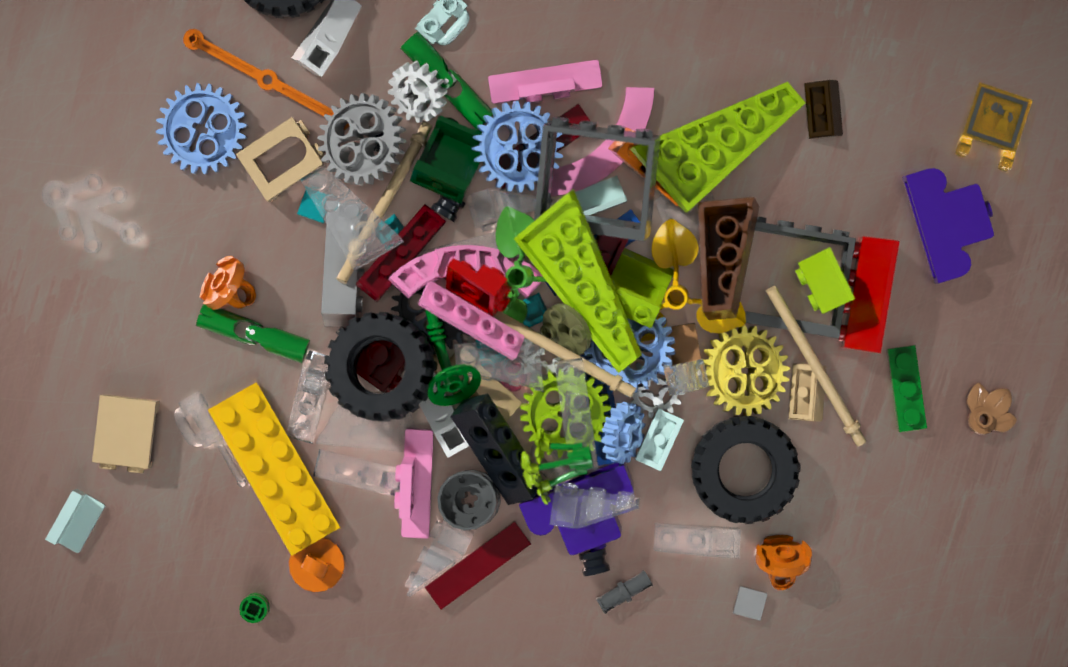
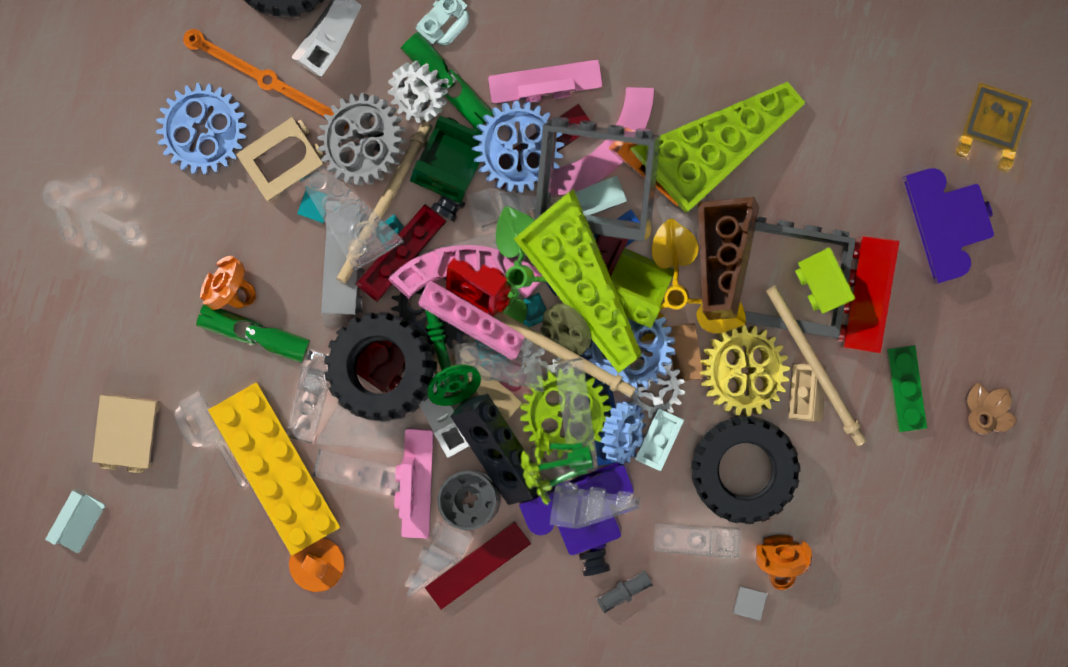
green wheel [239,592,270,623] -> none
clear brick [663,359,709,396] -> none
dark brown slope [804,80,843,139] -> none

